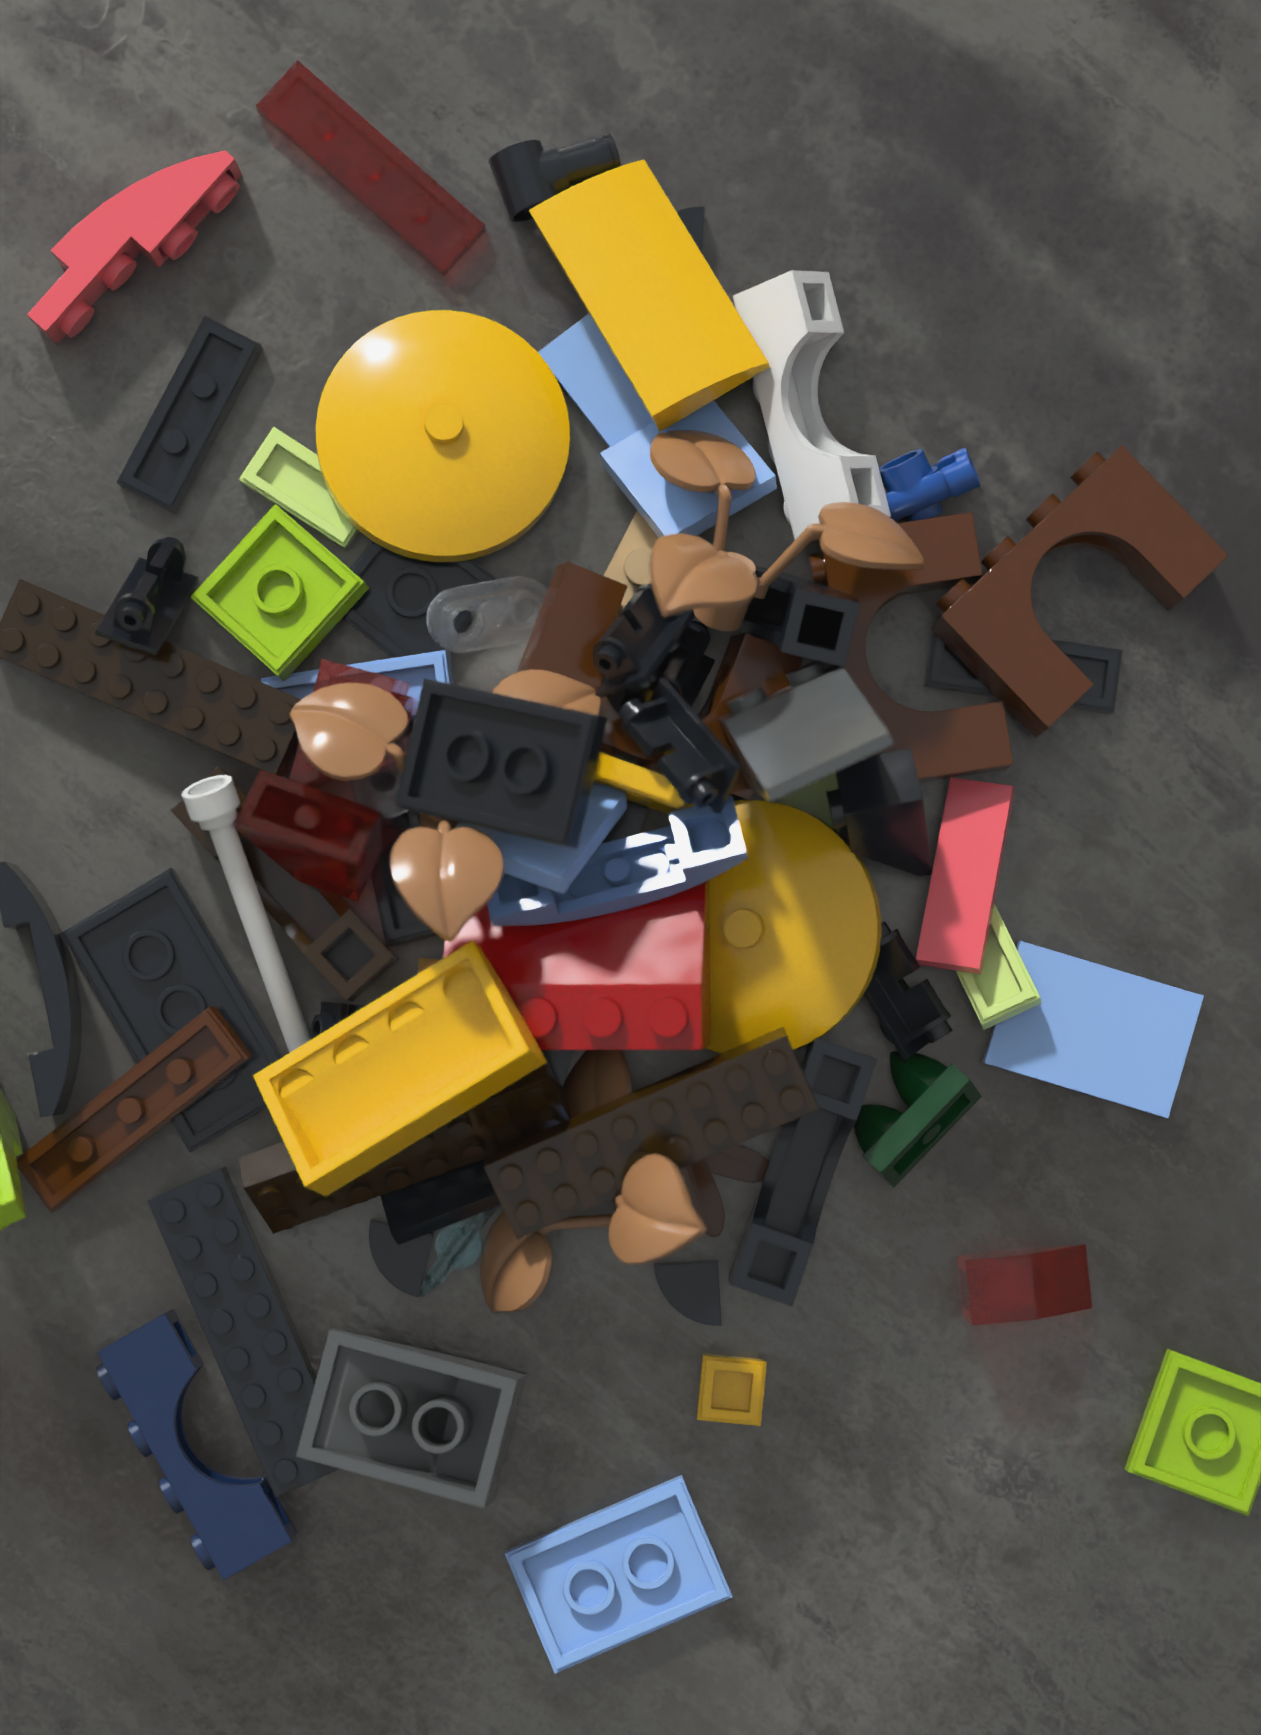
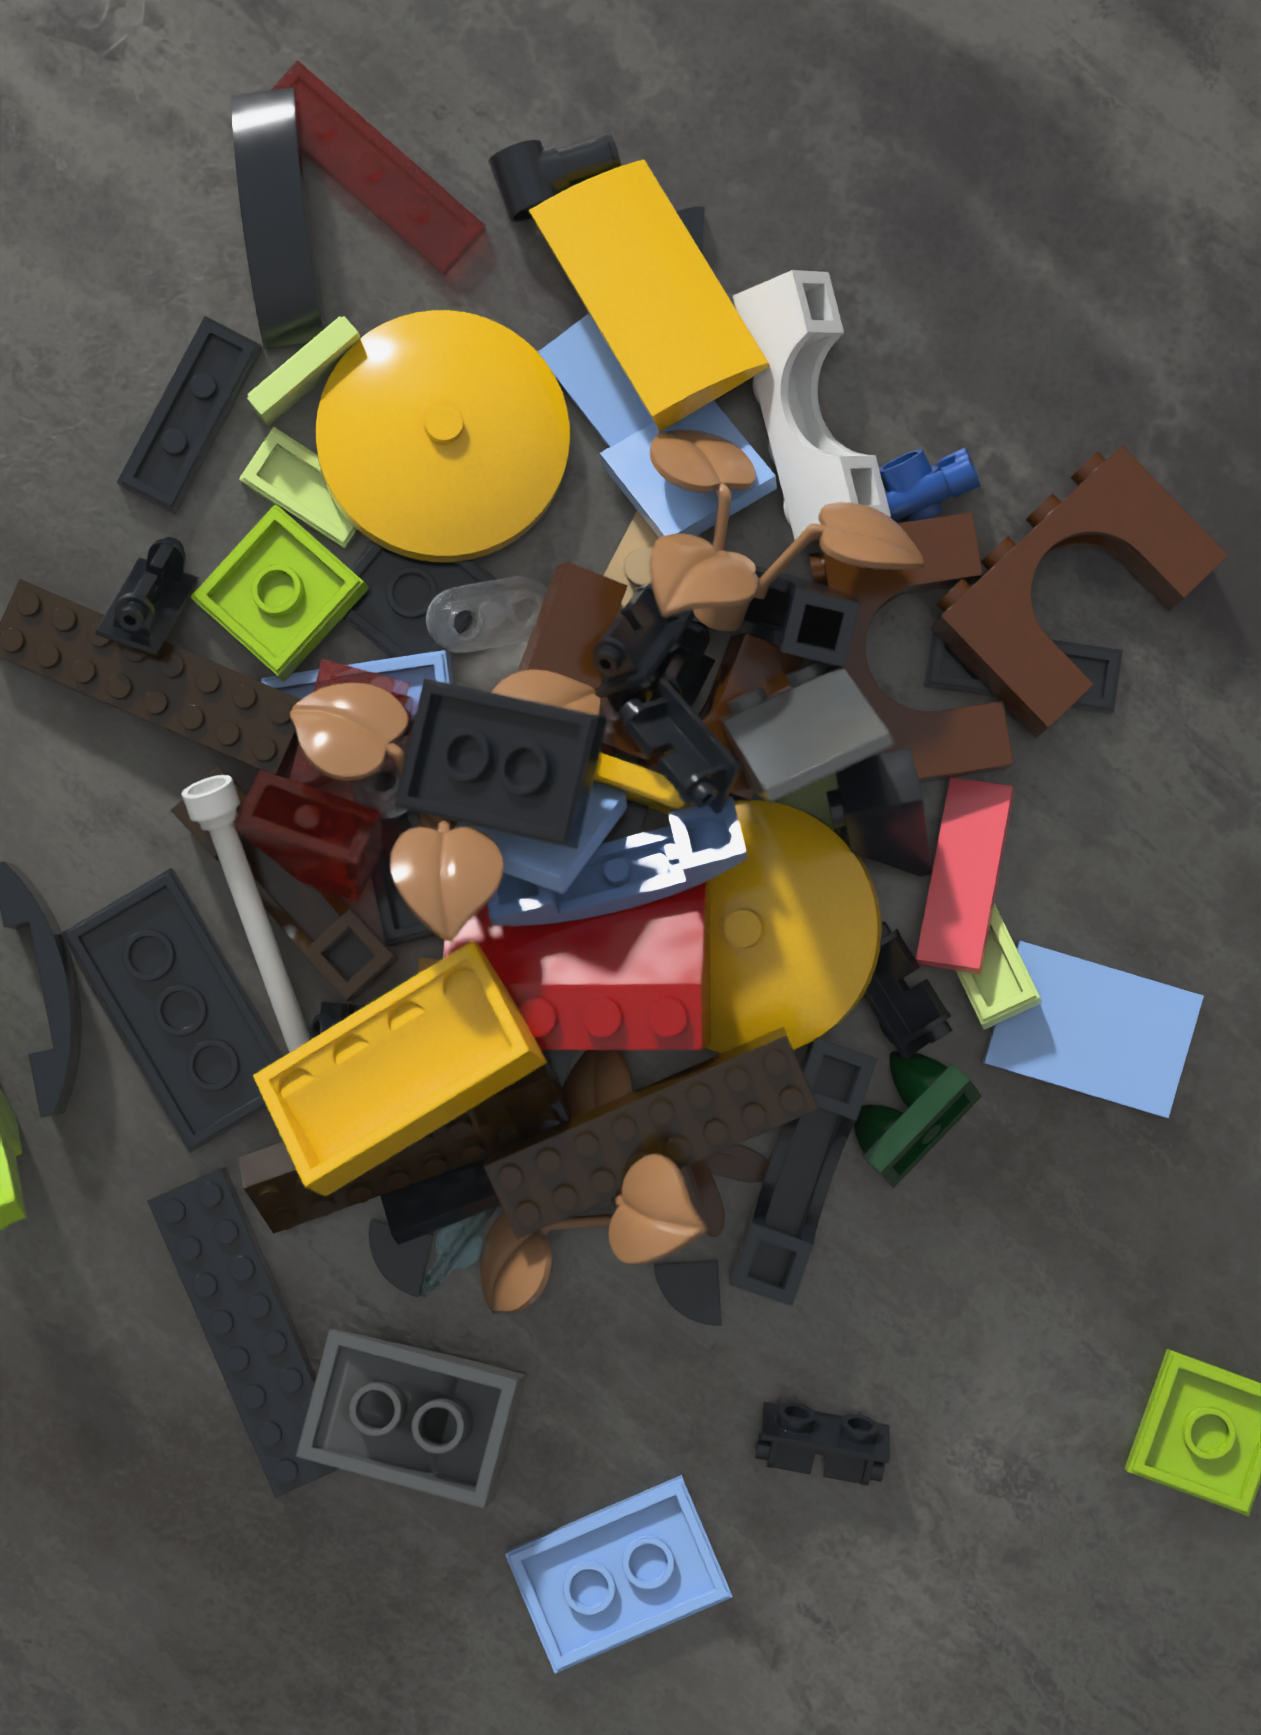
reddish brown tile [16,1005,253,1213] -> none
coral slope [27,150,242,345] -> none
dark blue arch [96,1308,298,1581] -> none
yellow tile [696,1354,767,1426] -> none
clear red slope [957,1244,1092,1326] -> none
none -> black slope [231,87,326,350]
none -> yellowish green tile [247,316,361,427]
none -> black hinge [755,1402,890,1486]

